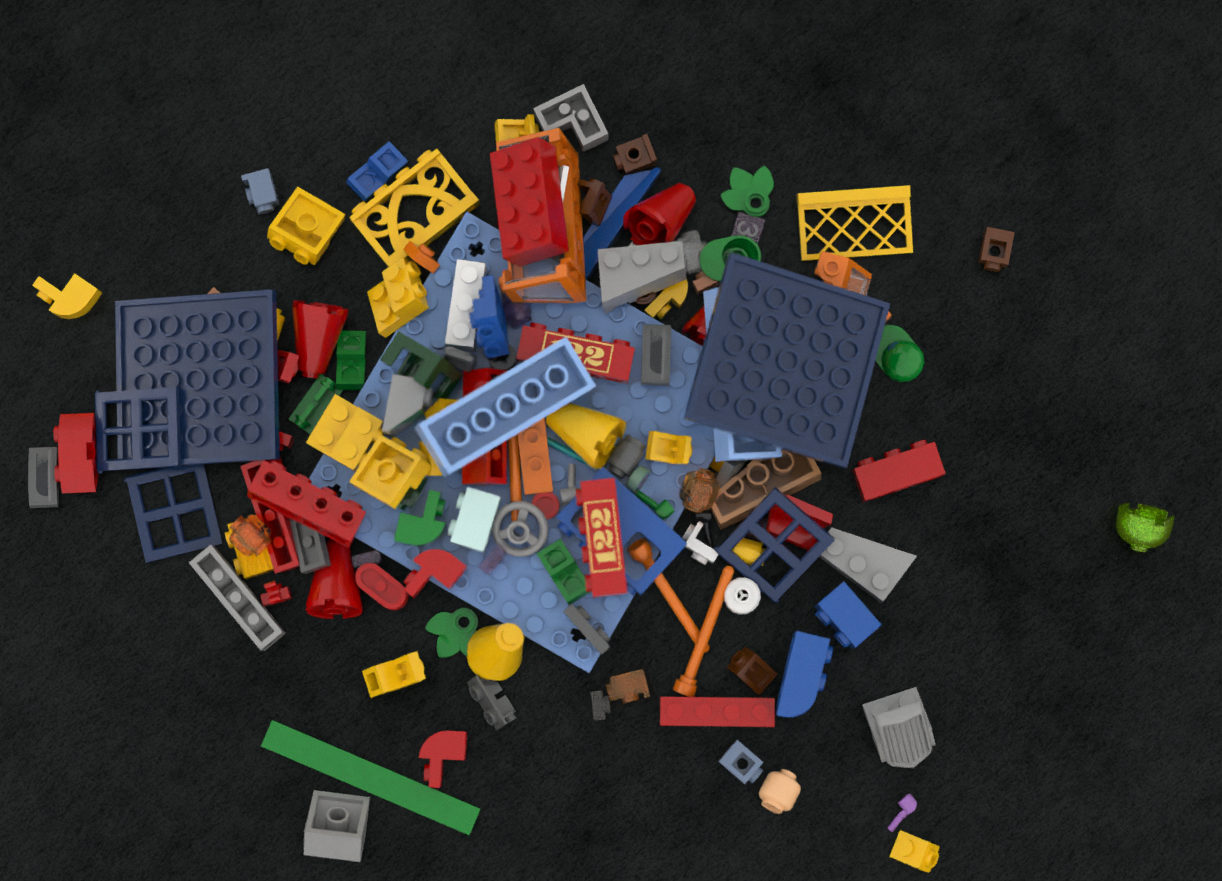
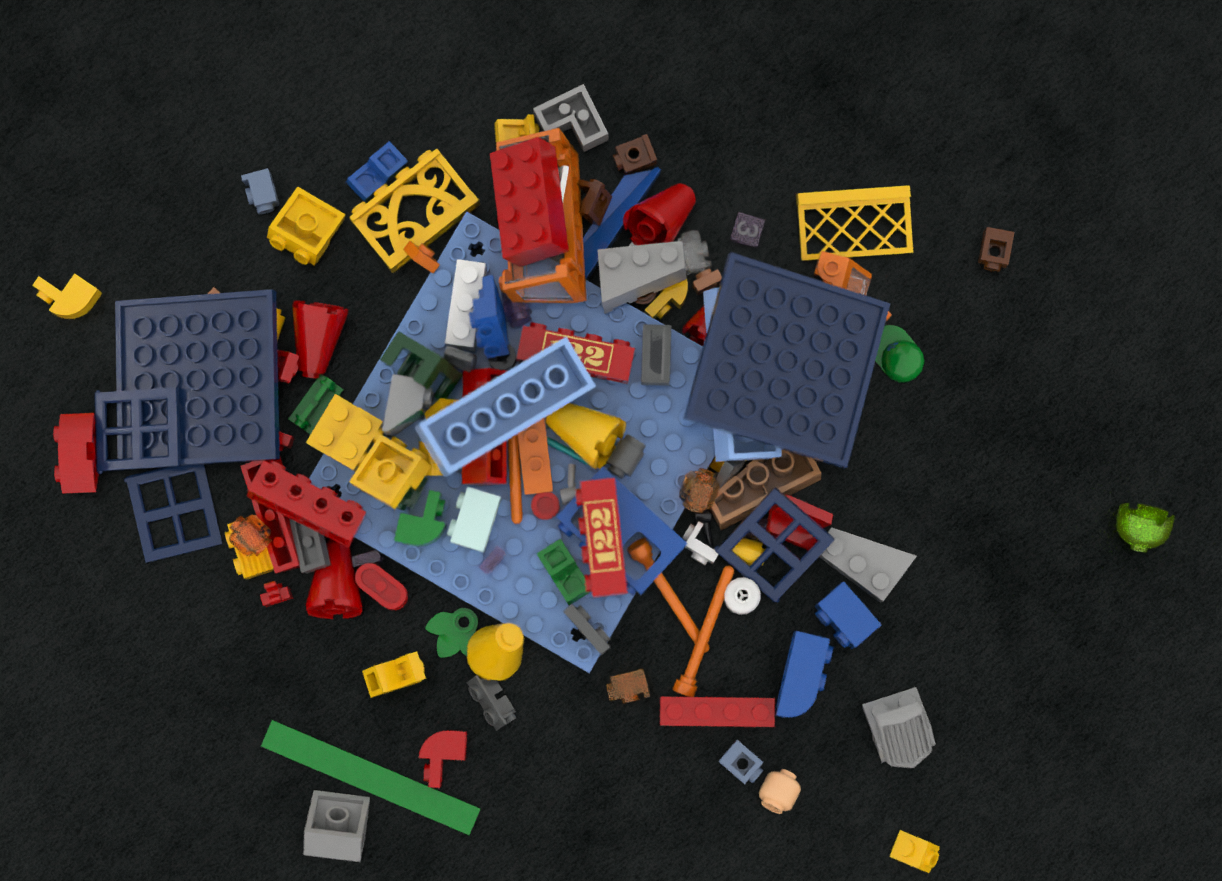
dark grey slope [28,447,60,508] -> none
light grey brick [189,545,286,651] -> none
green slope [336,331,366,390] -> none
yellow plate [367,257,429,338] -> none
red brick [404,549,468,598] -> none
light grey piece [492,501,548,557] -> none
clear smoke plate [591,691,611,721] -> none
sand green tile [626,465,650,494] -> none
green hand [636,490,675,519] -> none
yellow bracket [645,431,693,465] -> none
green cap [699,236,761,281] -> none
green plate [721,166,774,217] -> none
reddish brown bracket [727,647,777,695] -> none
red brick [852,439,946,502] -> none
medium lavender hand [887,794,917,832] -> none

